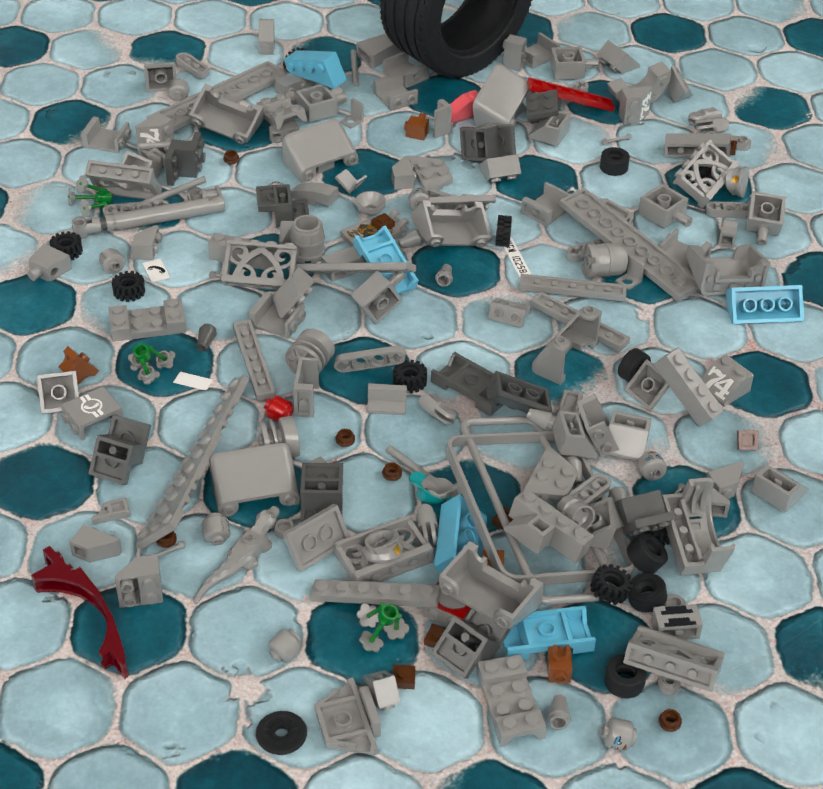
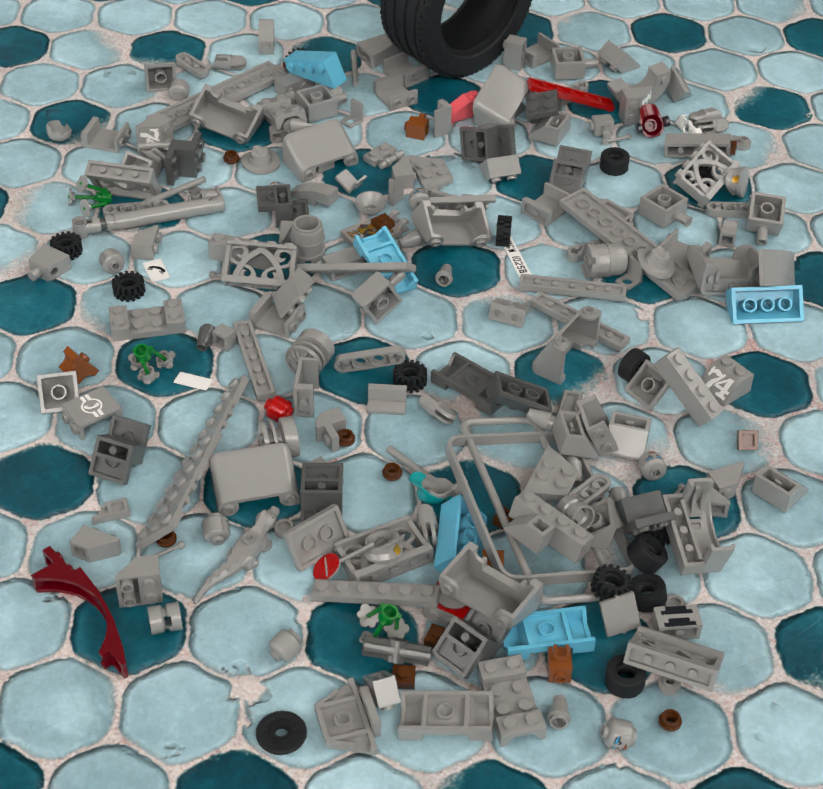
none -> light grey hair [46,120,72,142]
none -> light grey wheel [147,601,183,635]
none -> light grey plate [212,323,237,352]
none -> light grey arm [213,54,247,70]
none -> light grey hat [241,145,280,175]
none -> light grey arm [283,118,316,133]
none -> red piece [313,542,375,580]
none -> light grey brick [315,407,346,453]
none -> dark grey piece [361,635,431,666]
none -> light grey plate [363,142,405,169]
none -> light grey tile [389,178,404,207]
none -> light grey piece [398,691,495,741]
none -> dark grey bracket [549,145,593,194]
none -> light grey brick [589,114,614,139]
none -> light grey piece [599,591,641,637]
none -> dark red cap [635,104,671,138]
none -> light grey hat [637,245,675,280]
none -> white piece [676,114,702,133]
none -> light grey slope [758,249,795,287]

